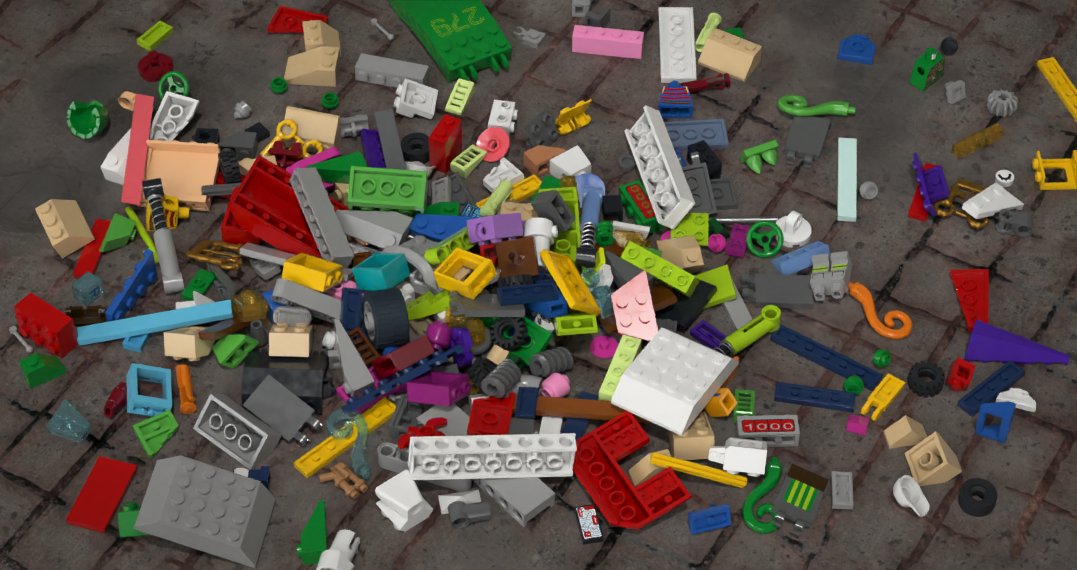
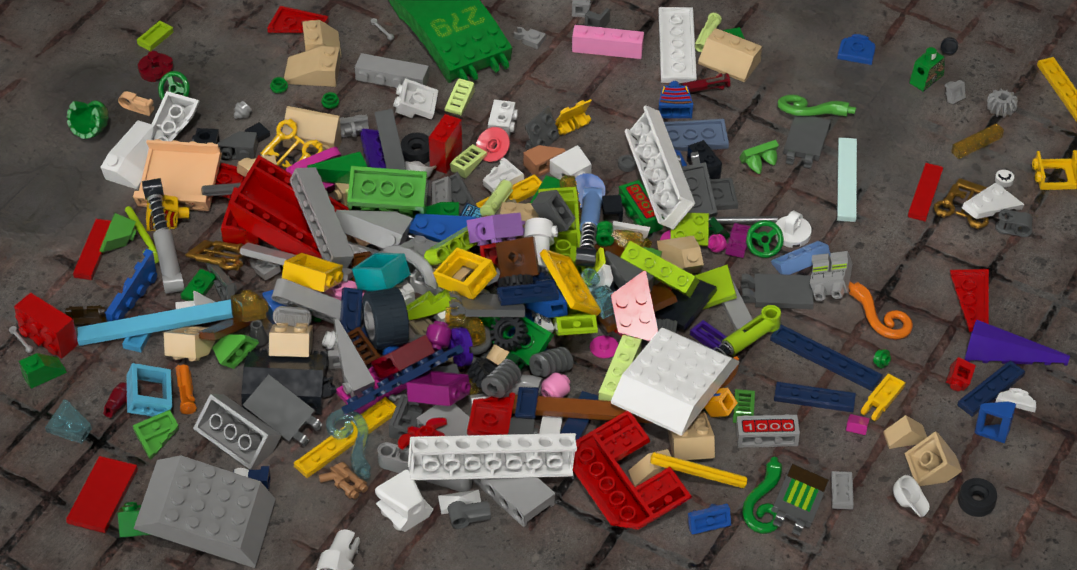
tan slope [35,199,95,258] -> none
clear light blue brick [72,272,104,306] -> none
coral tile [121,93,154,205] -> none
black tyre [218,150,242,184] -> none
dark red hips [268,141,305,171] -> none
green slope [297,500,327,565] -> none
tile [575,504,604,545] -> none
white hinge [708,437,767,477] -> none
green plate [844,374,864,395] -> none
light grey plate [860,181,878,199] -> none
black tyre [908,361,945,398] -> none
dark purple bracket [912,152,950,216] -> none

